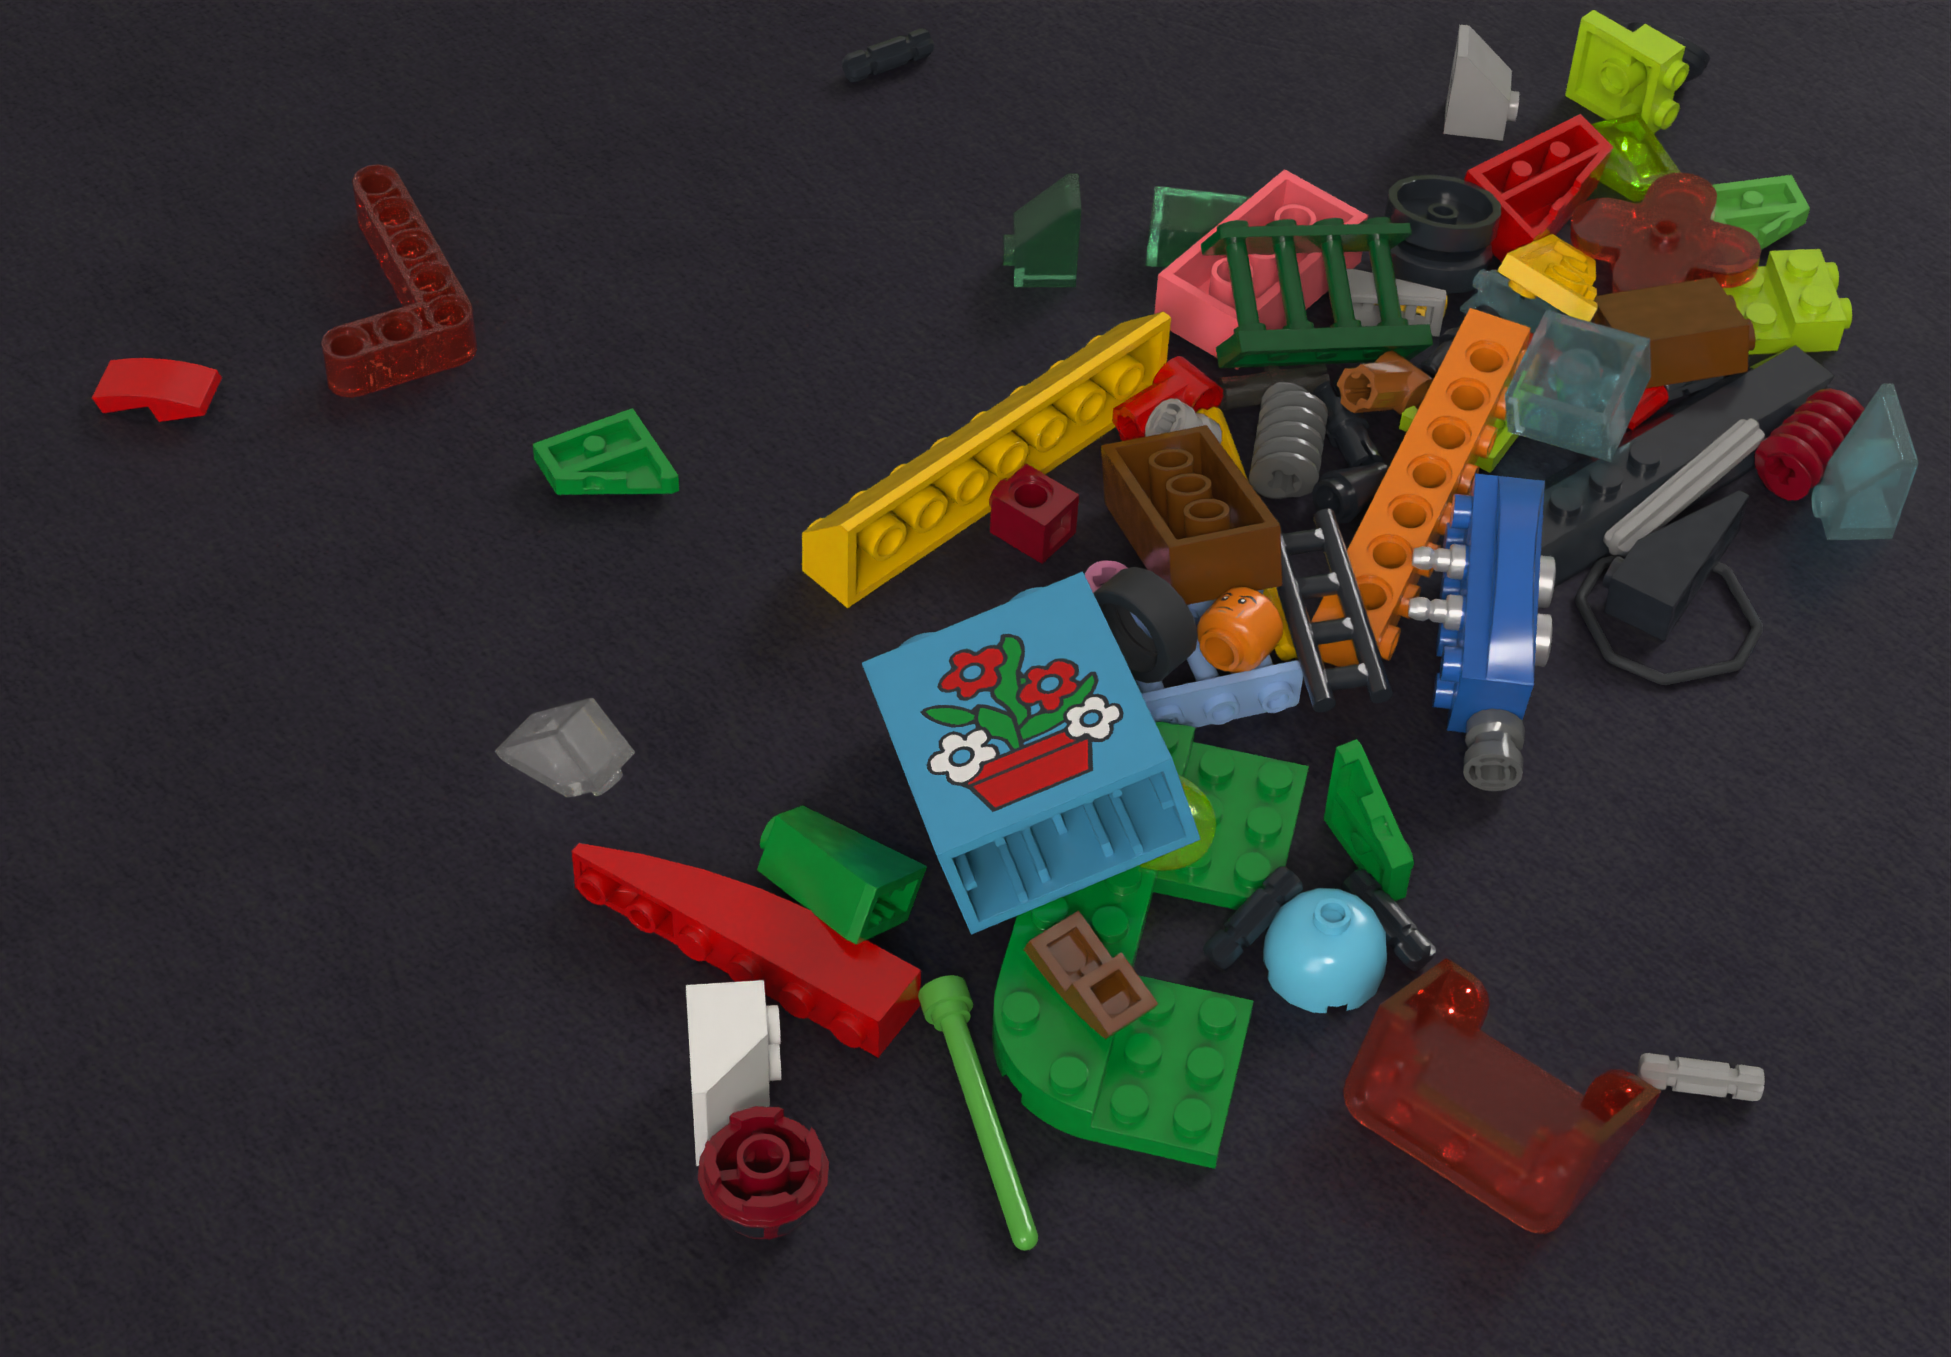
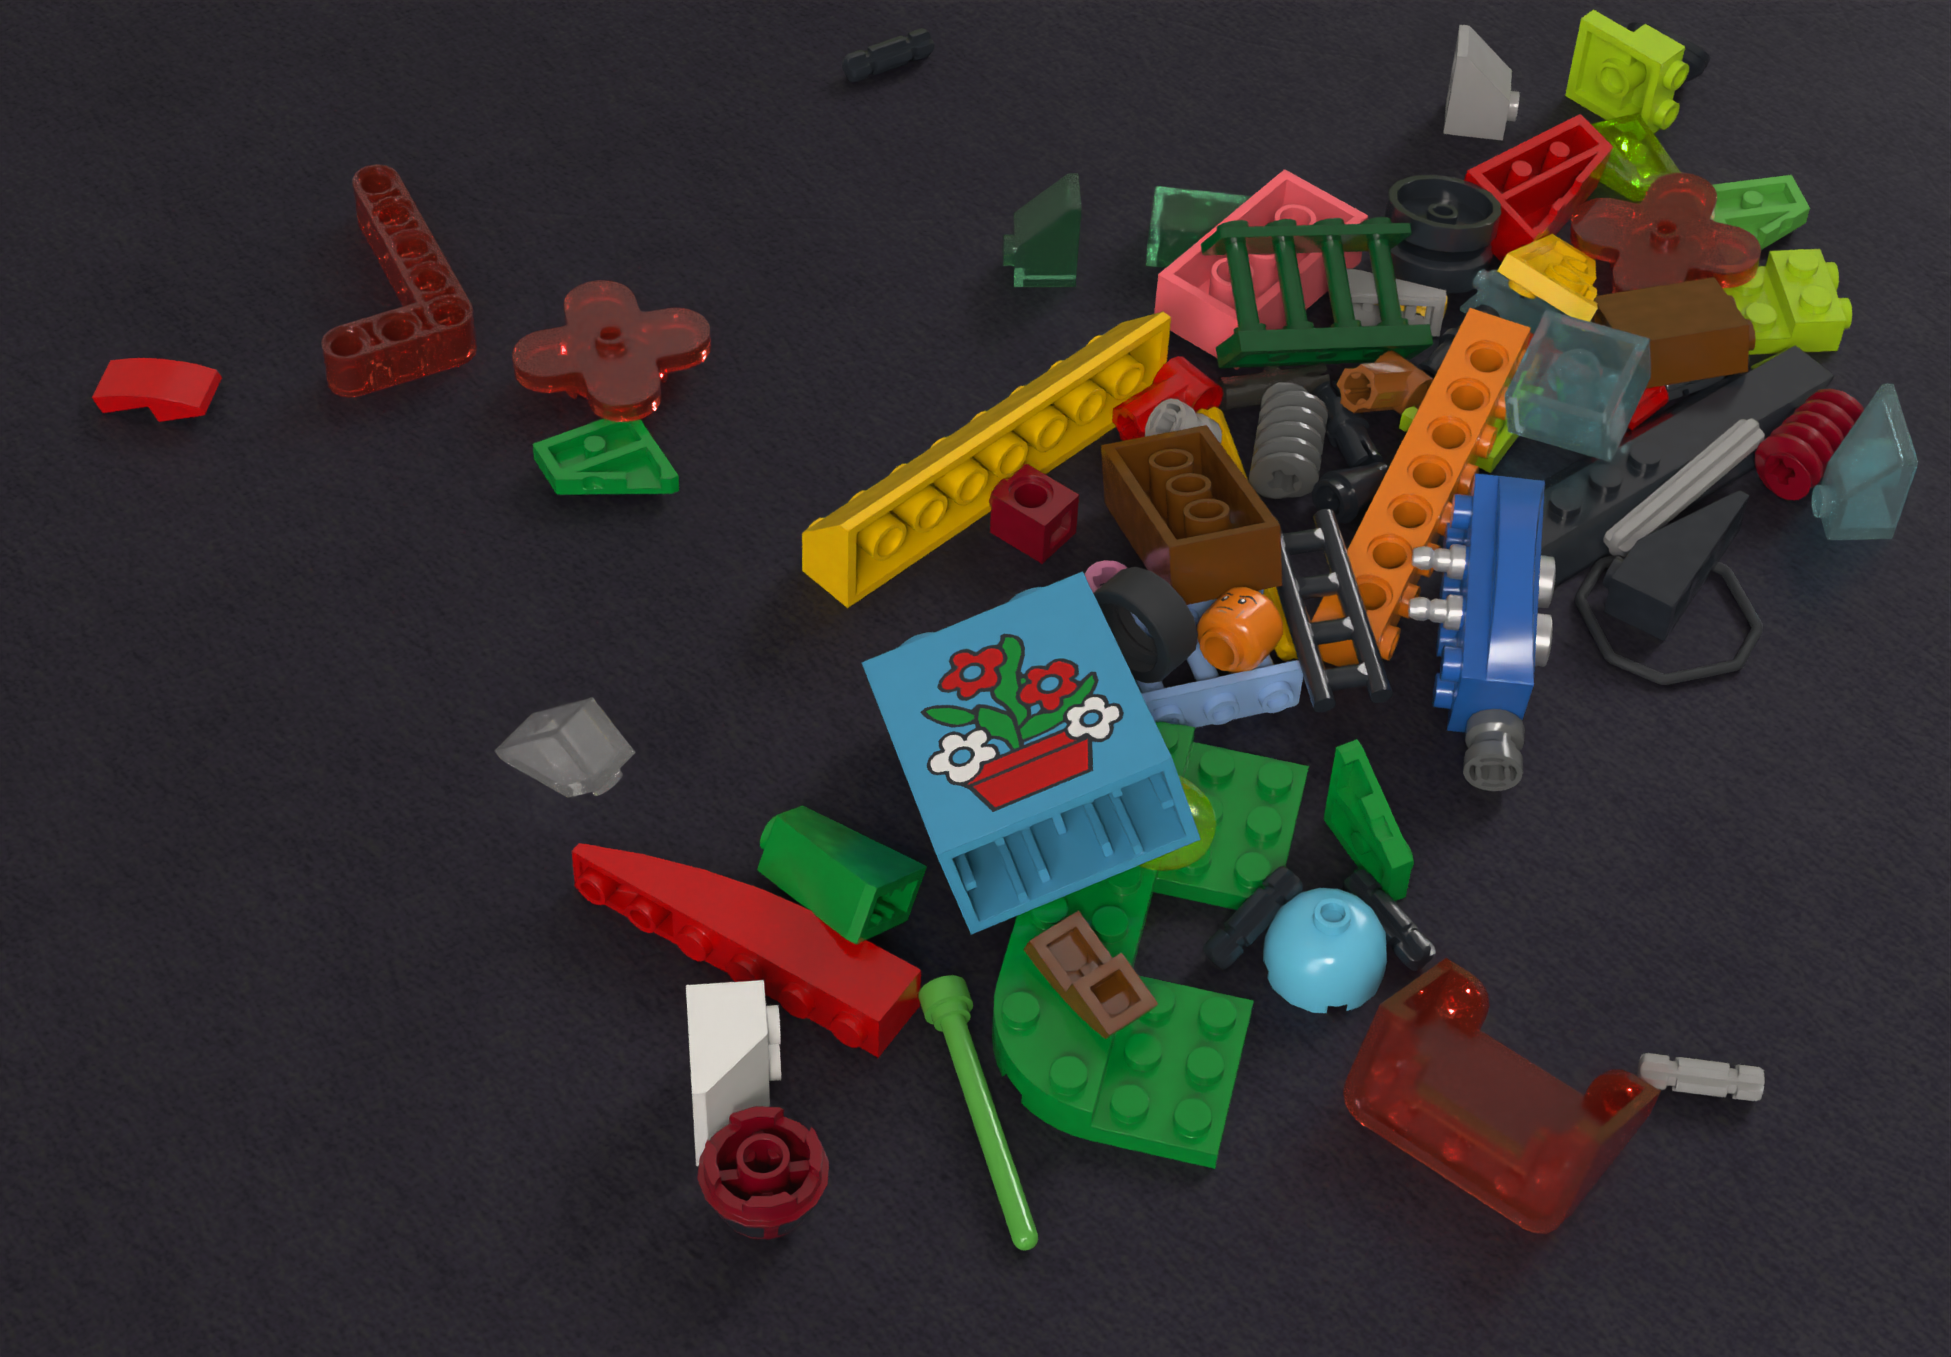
none -> clear red plant [512,280,711,422]

